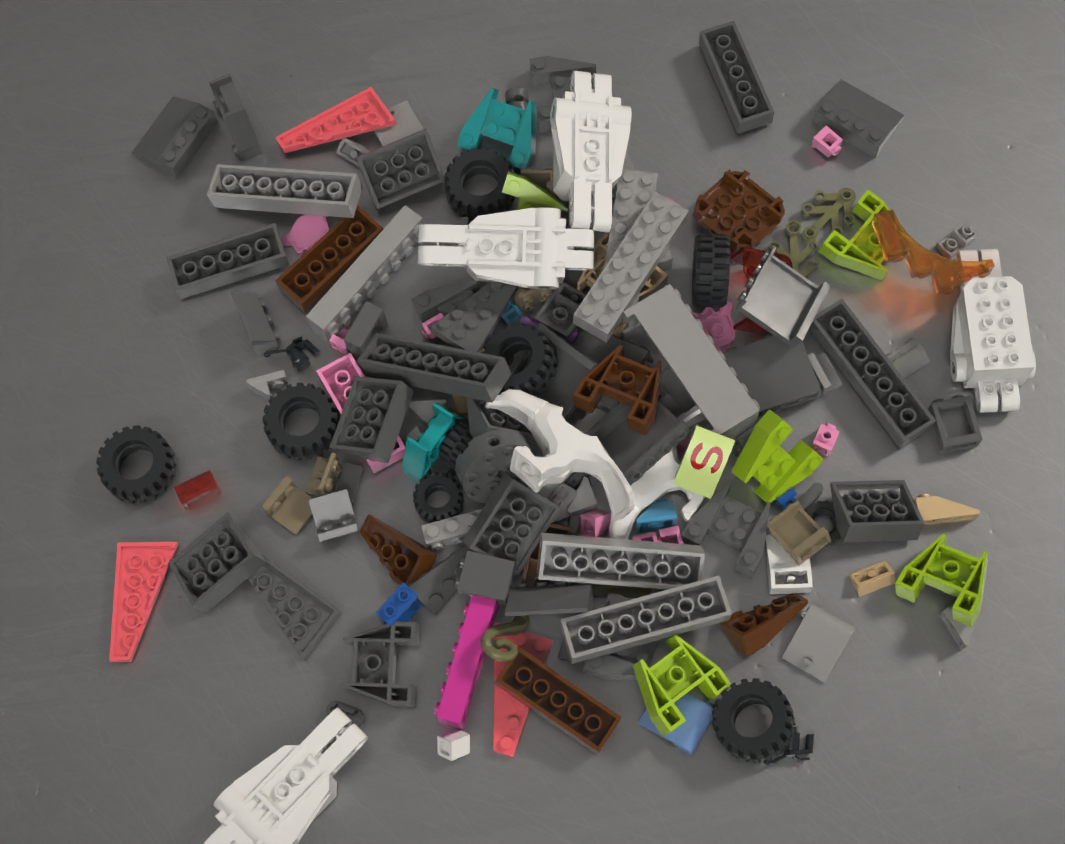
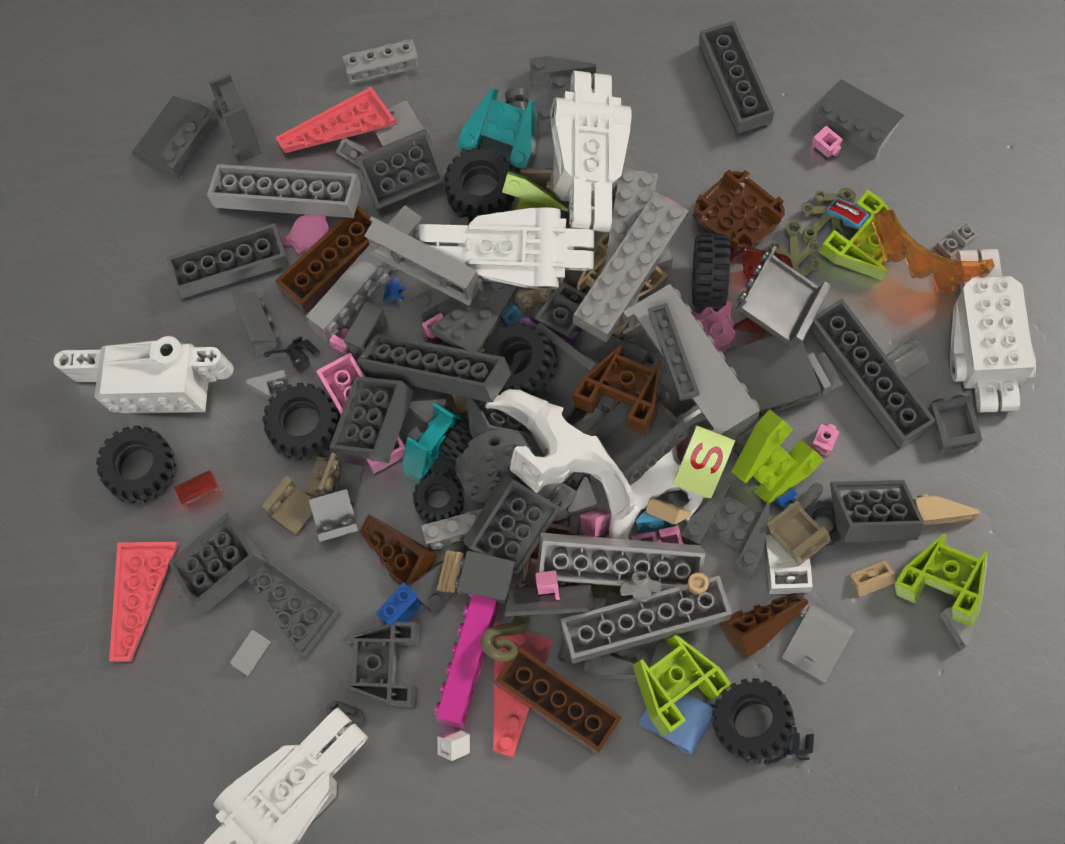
none -> white piece [54,336,234,413]
none -> light grey slope [229,630,271,677]
none -> light grey brick [343,39,420,84]
none -> light grey piece [364,217,484,306]
none -> blue tile [383,278,406,303]
none -> tan tile [437,551,464,593]
none -> bright pink panel [535,570,560,600]
none -> light grey plate [620,571,662,602]
none -> tan slope [646,498,692,524]
none -> dark grey plate [648,303,700,401]
none -> tan tile [688,573,709,595]
none -> slope [826,197,870,229]

